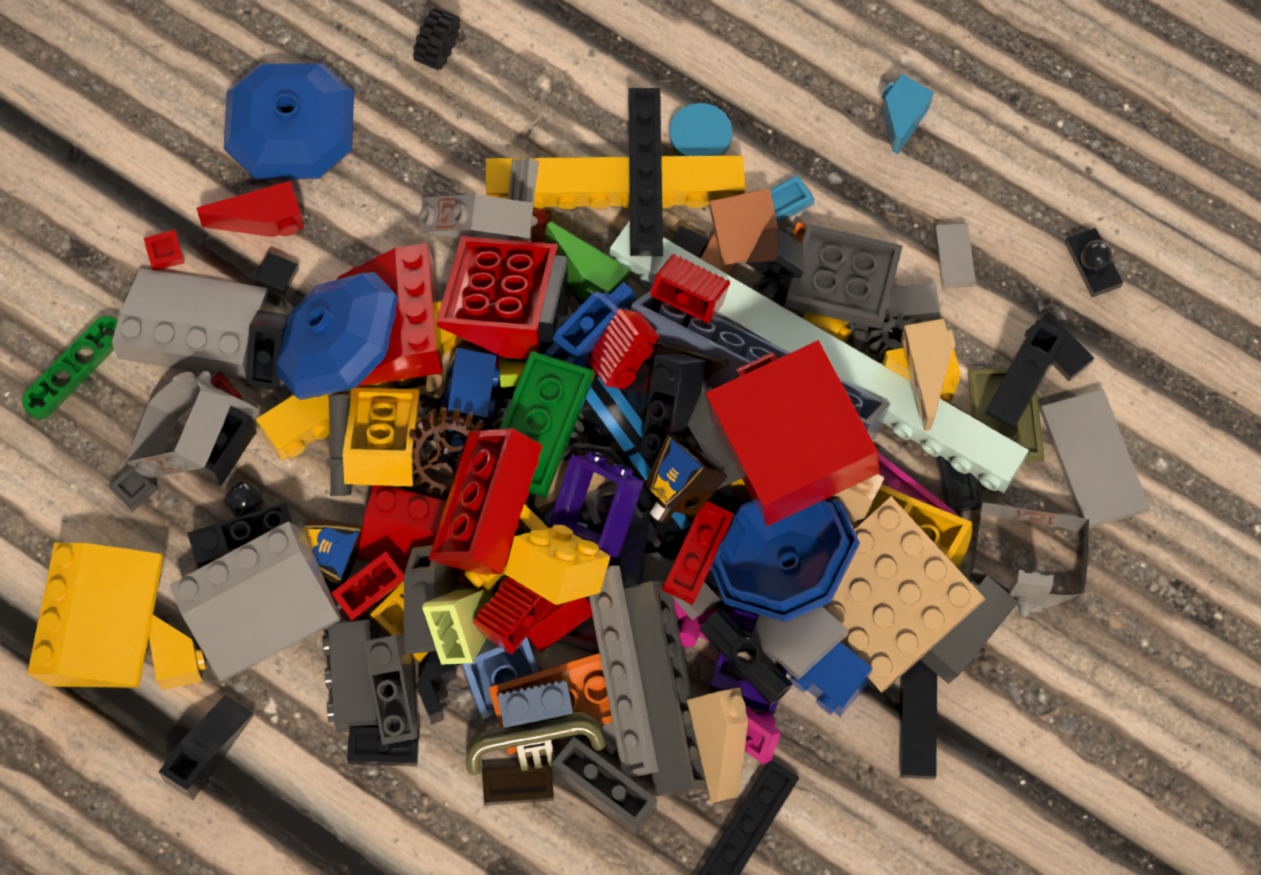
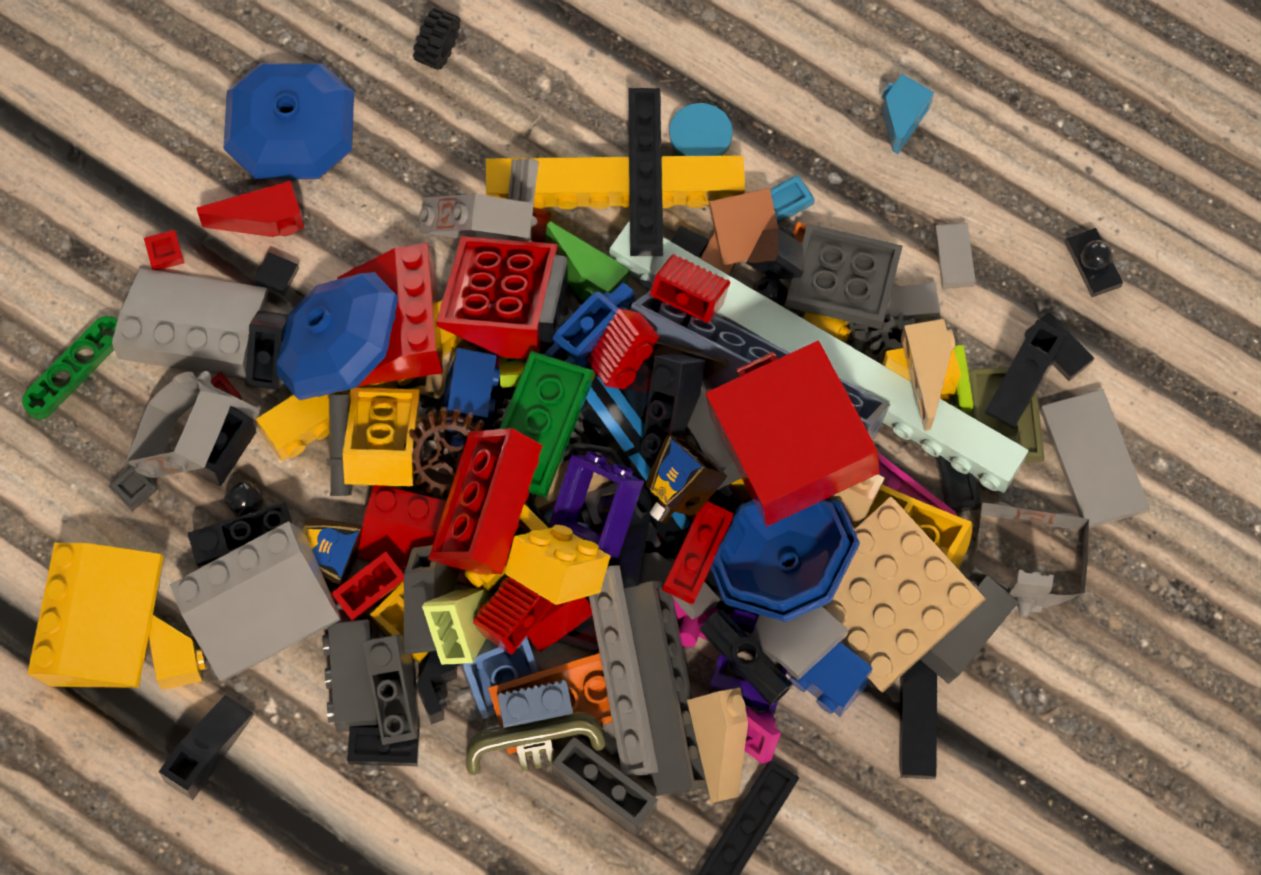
dark brown tile [482,764,554,806] -> none
none -> lime tile [953,345,973,416]

